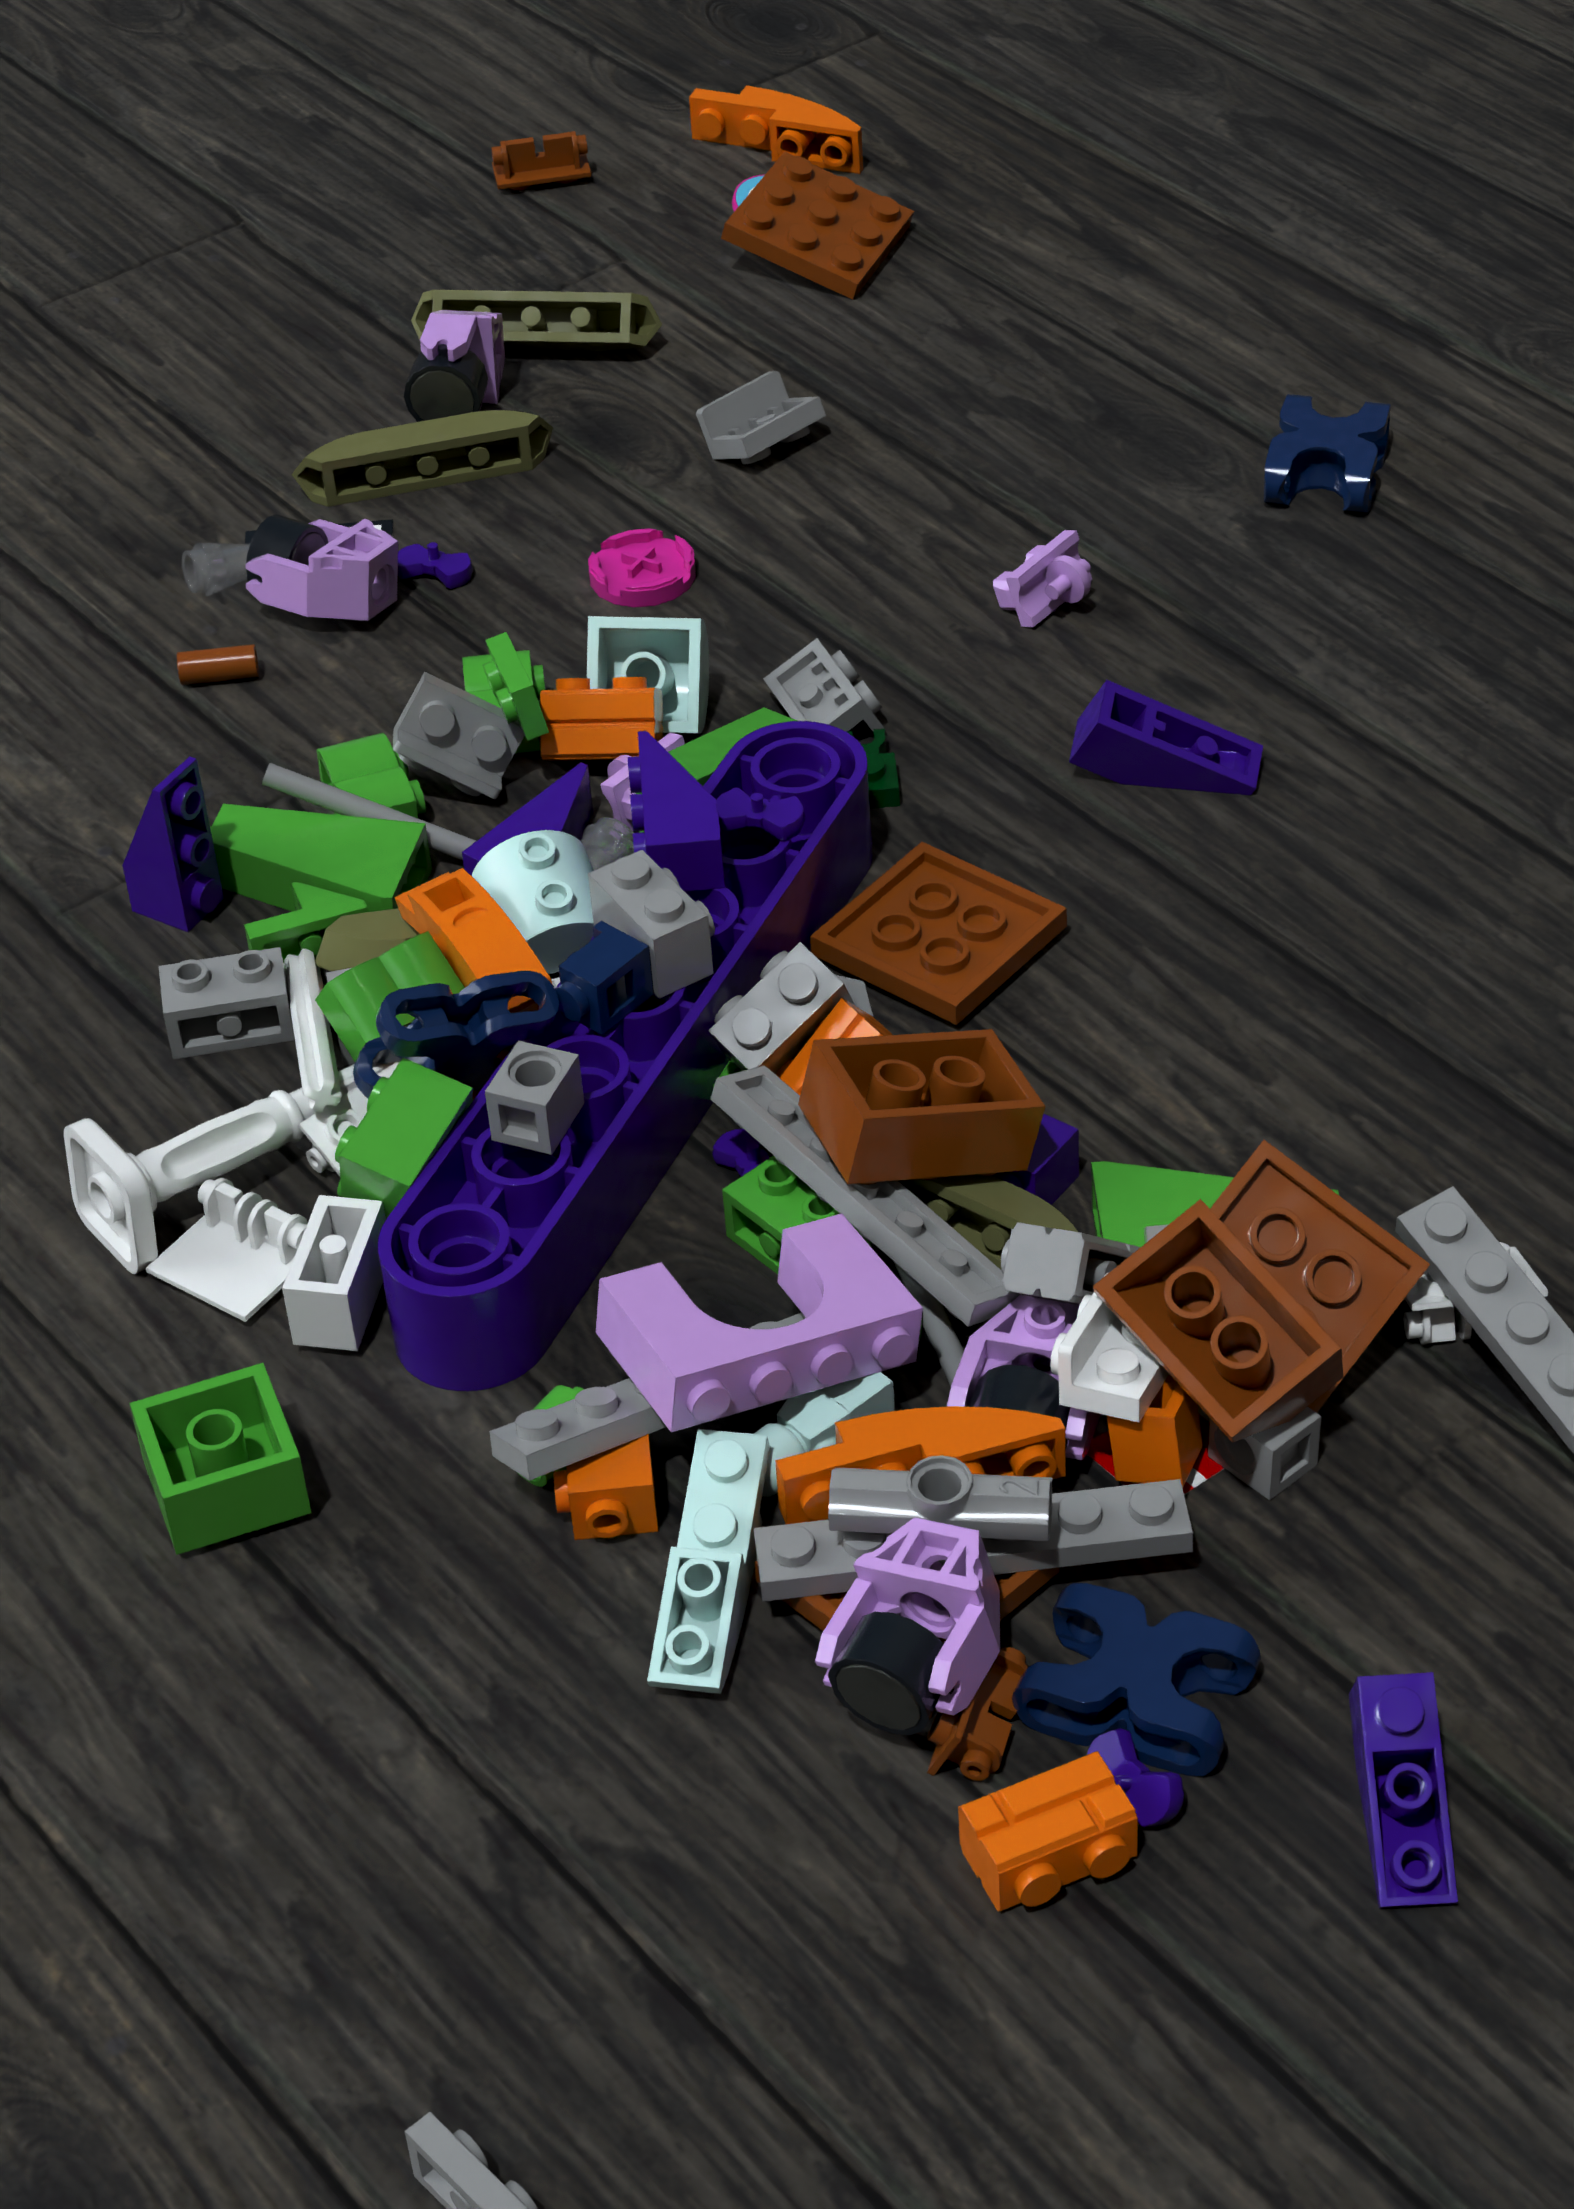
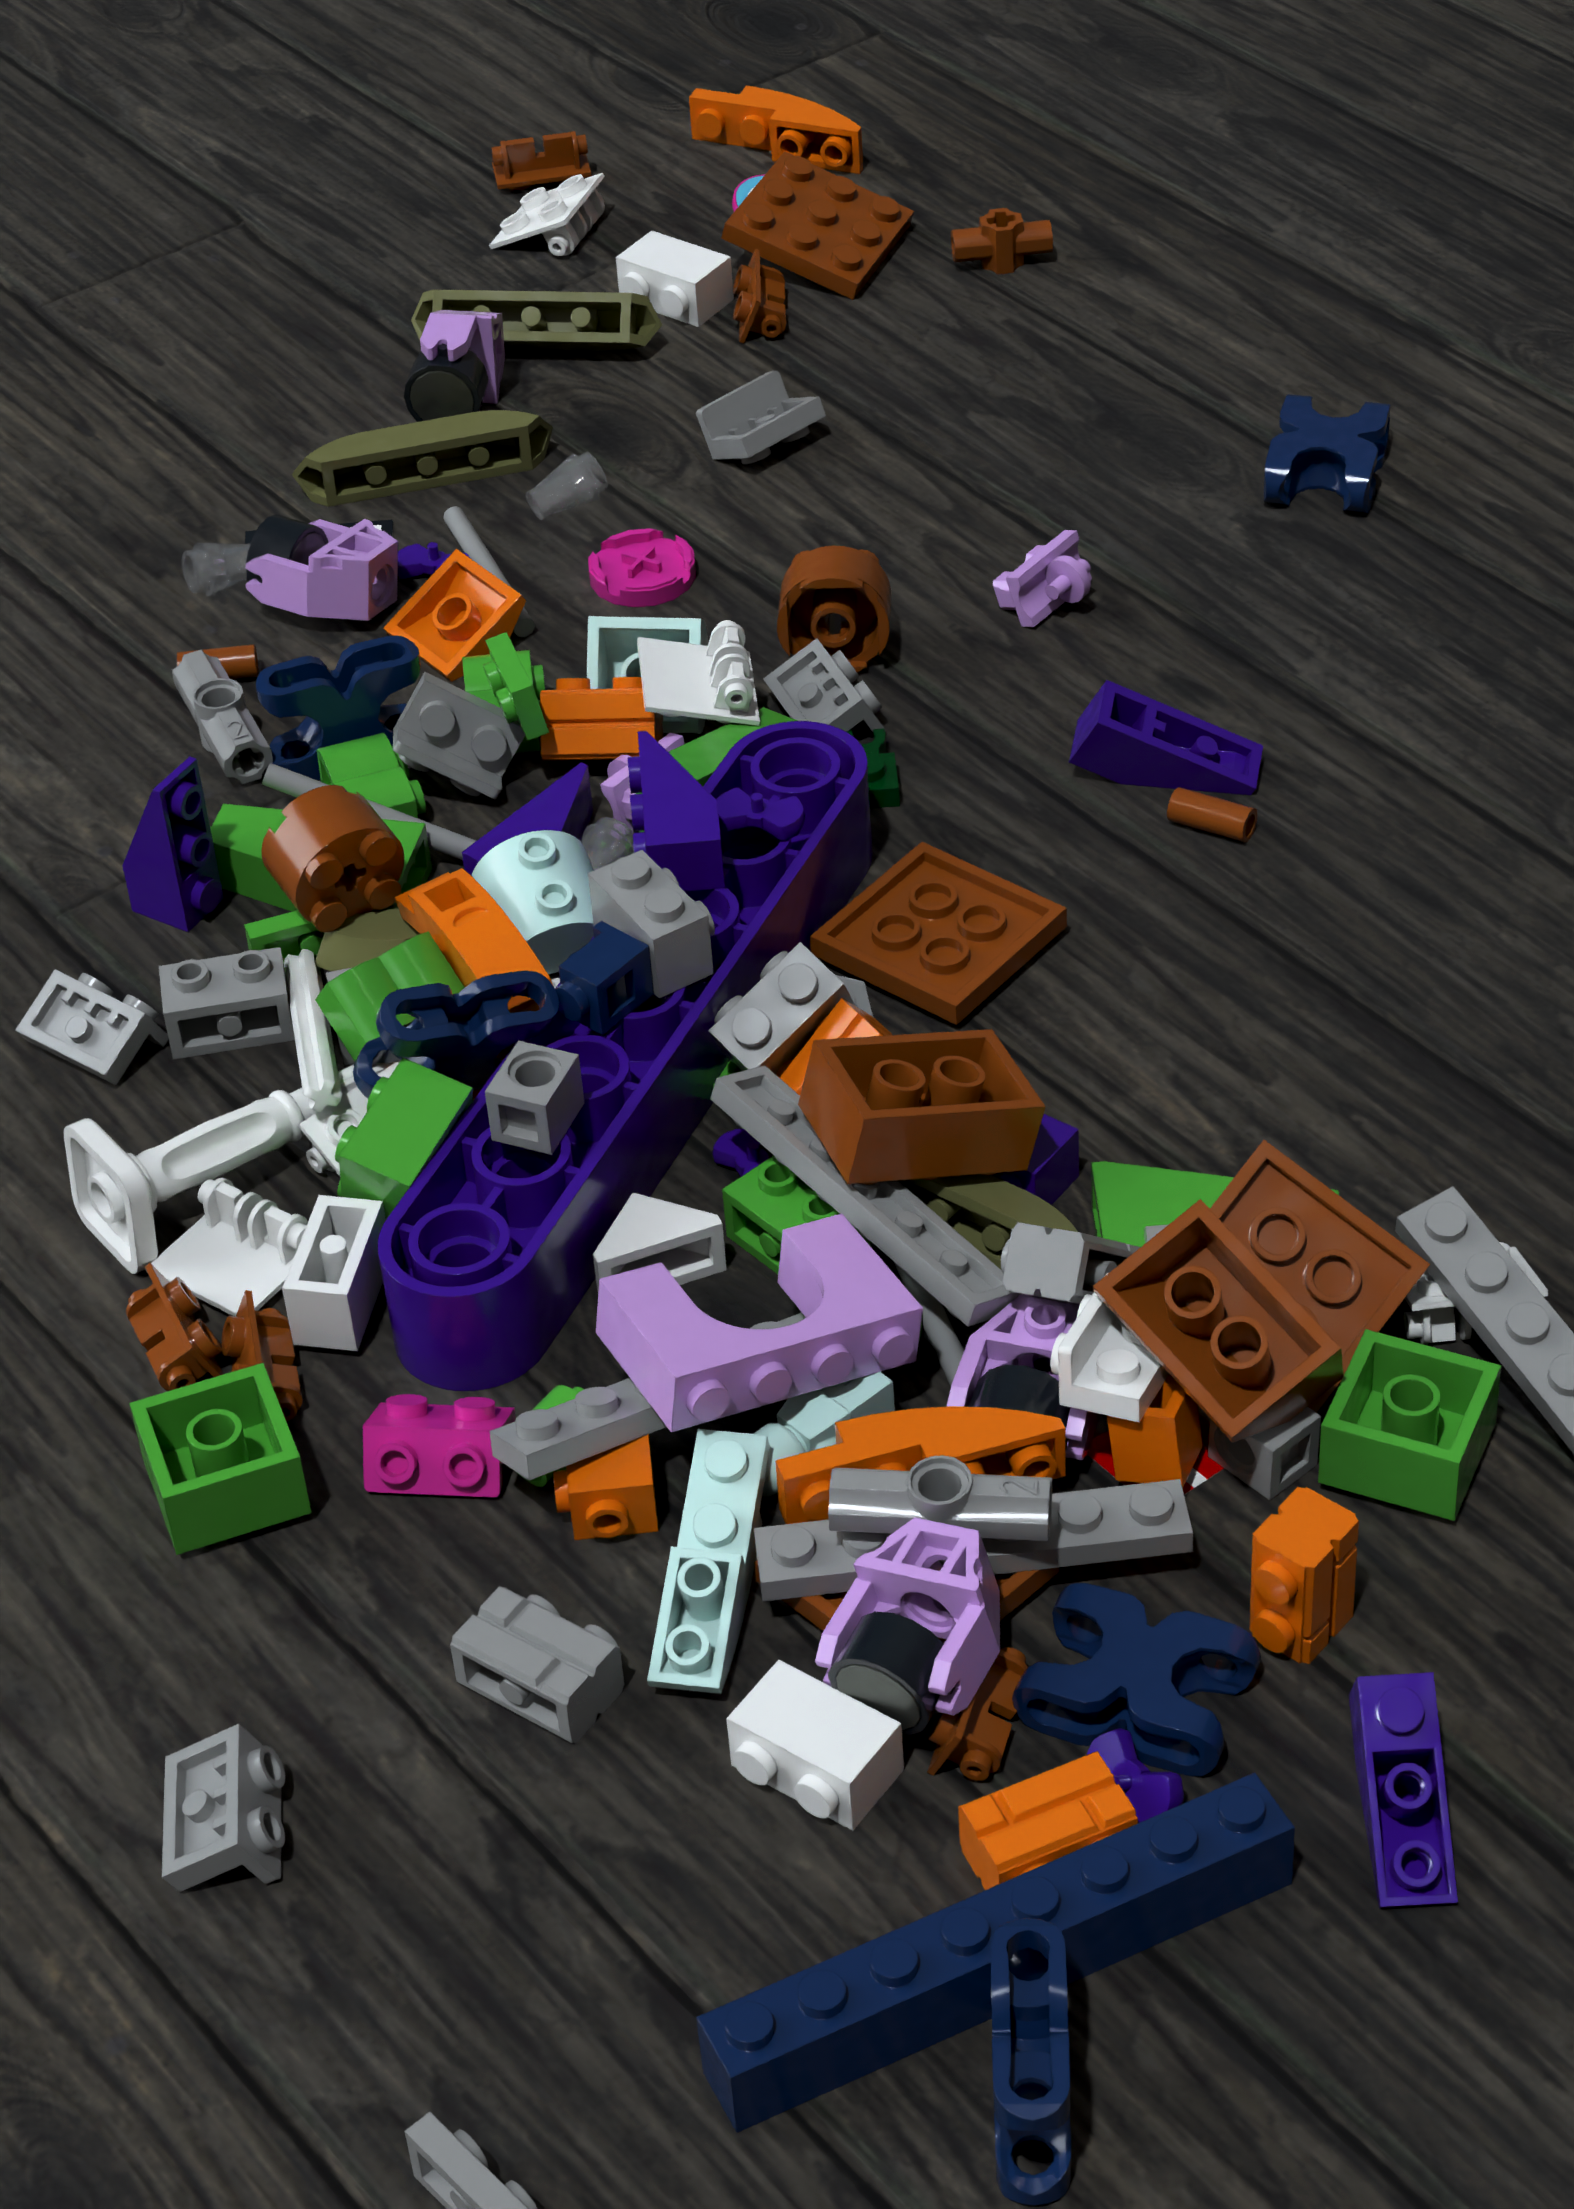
none -> light grey bracket [15,969,169,1085]
none -> dark orange hinge [126,1263,223,1391]
none -> light grey bracket [162,1724,285,1892]
none -> light grey piece [172,649,273,784]
none -> dark orange hinge [221,1290,303,1421]
none -> dark blue piece [256,636,421,780]
none -> dark orange brick [262,785,404,932]
none -> dark pink bracket [363,1394,515,1497]
none -> orange slope [383,549,526,682]
none -> light grey bar [443,506,535,637]
none -> light grey brick [450,1586,625,1744]
none -> white hinge [489,173,605,256]
none -> clear cone [525,452,608,520]
none -> white slope [593,1193,727,1291]
none -> white brick [616,230,734,327]
none -> white hinge [637,620,760,726]
none -> dark blue brick [696,1772,1295,2133]
none -> white brick [726,1659,904,1831]
none -> dark orange hinge [733,248,786,343]
none -> dark orange brick [777,545,892,672]
none -> dark orange axle [951,208,1053,274]
none -> dark blue piece [991,1918,1071,2205]
none -> dark orange axle [1167,787,1257,843]
none -> orange brick [1249,1487,1359,1664]
none -> bright green brick [1318,1329,1501,1521]

